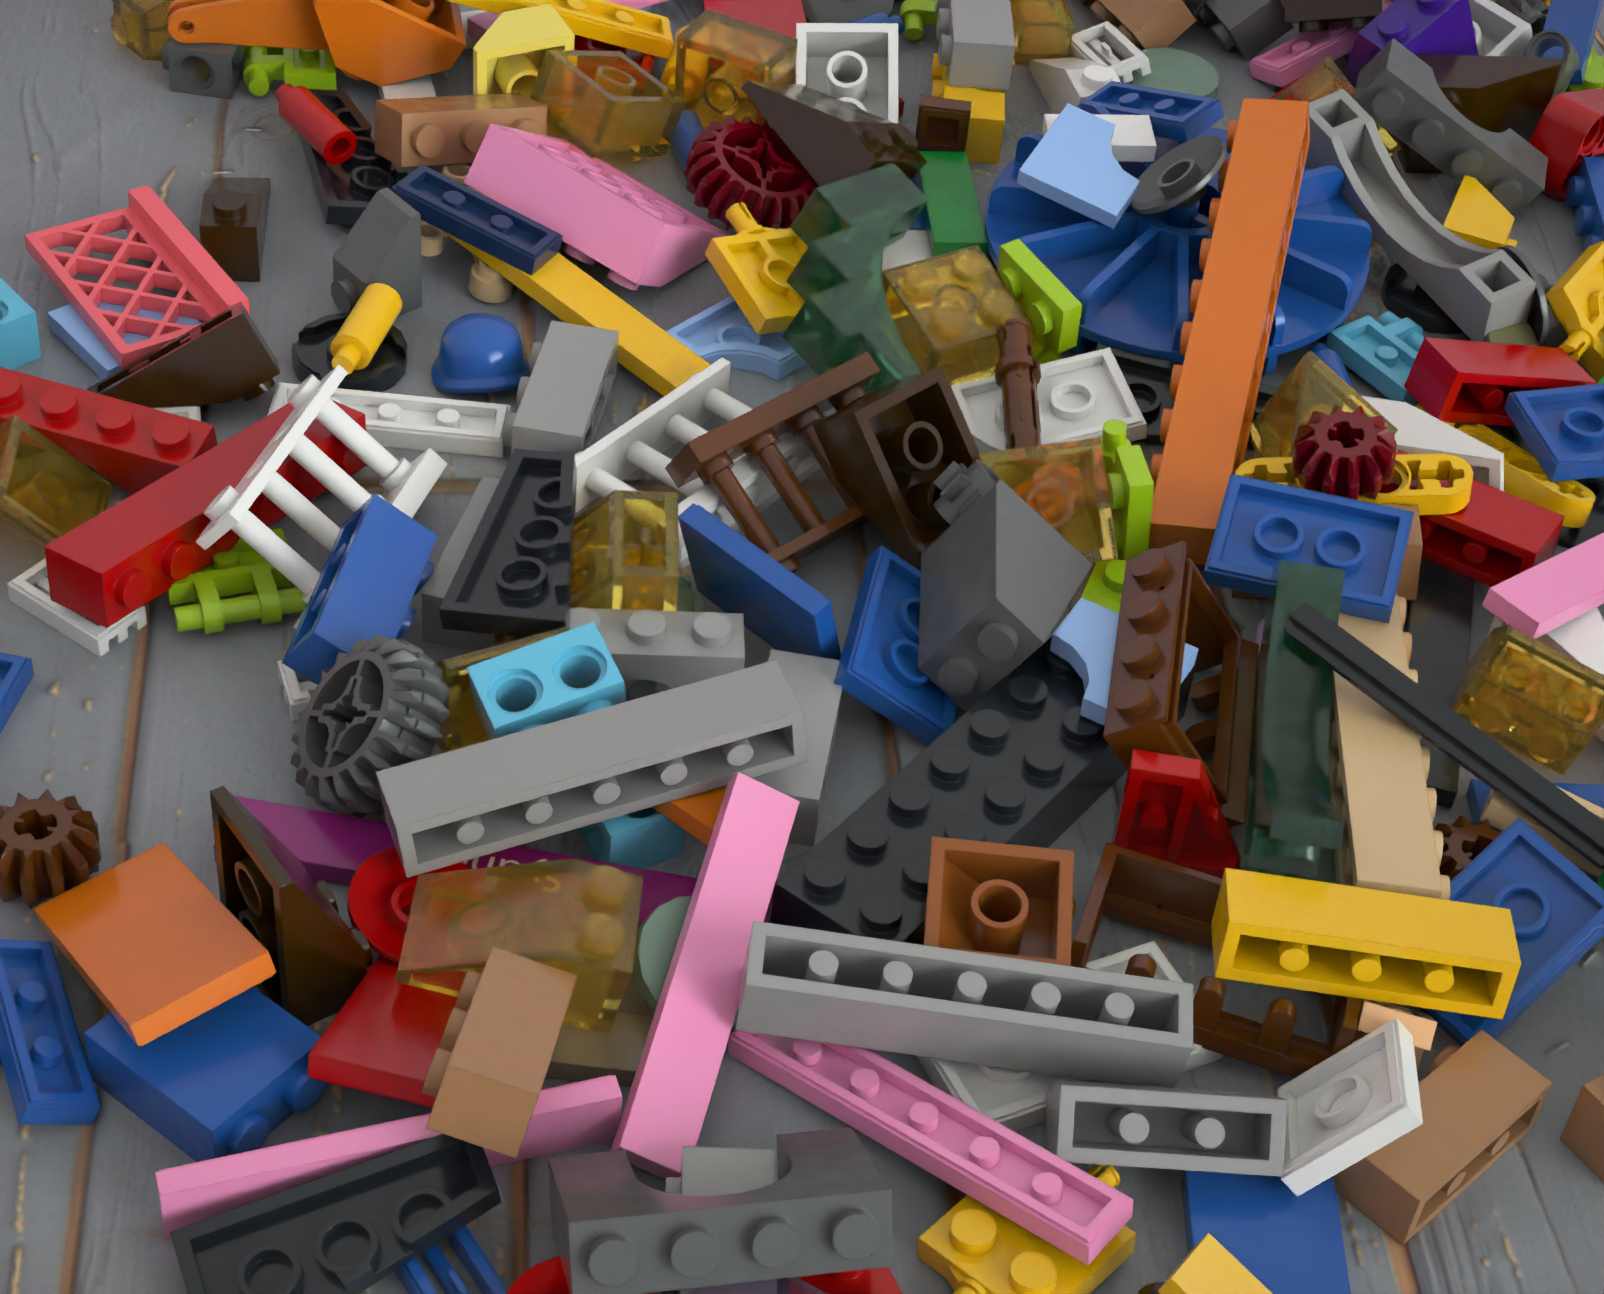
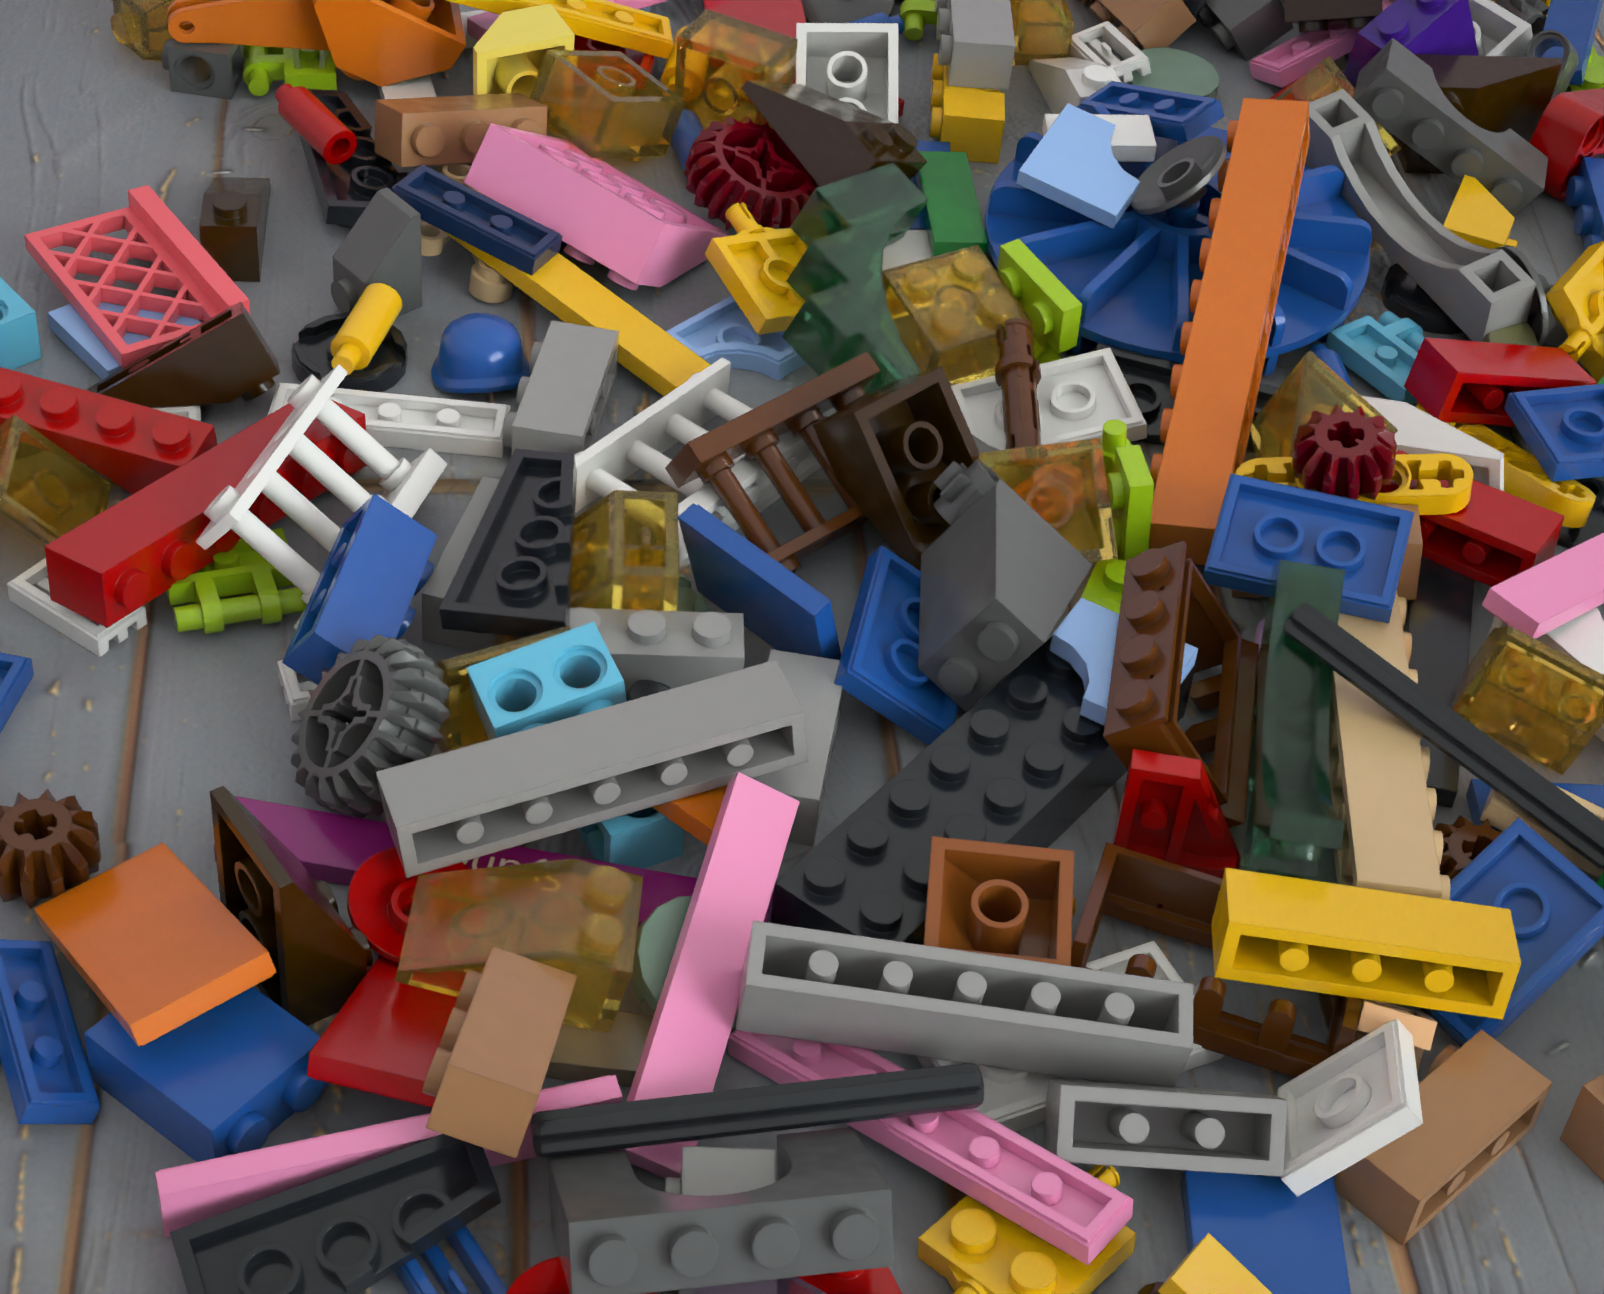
reddish brown tile [915,95,972,152] -> none
none -> black axle [531,1063,984,1158]

